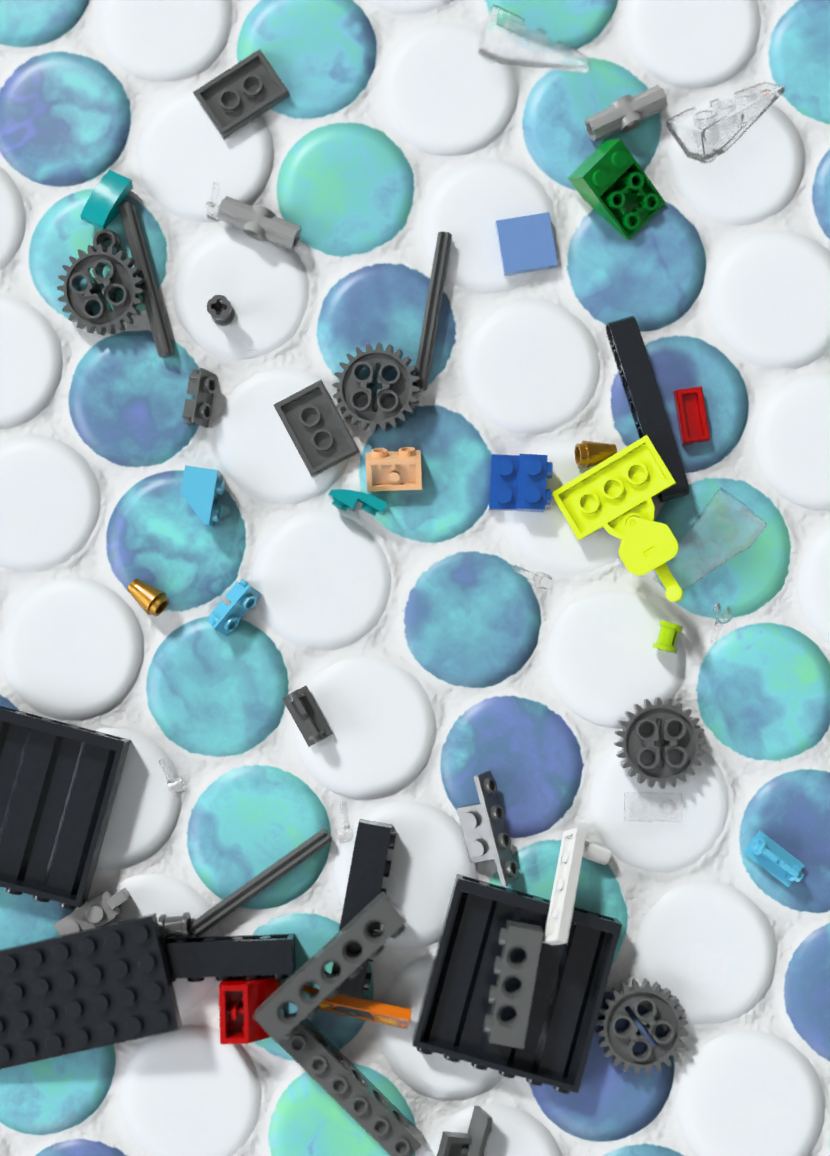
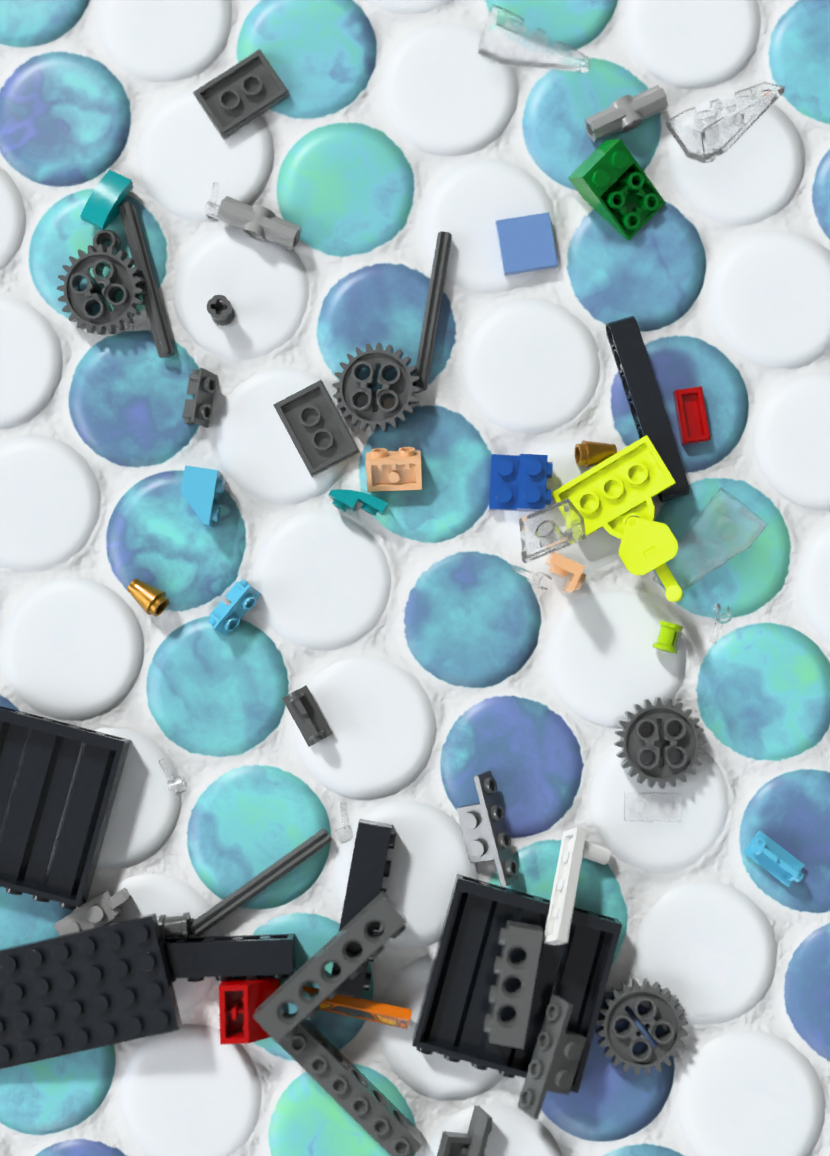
none -> dark grey bracket [518,995,586,1120]
none -> clear slope [519,498,586,564]
none -> light nougat bracket [545,552,586,593]

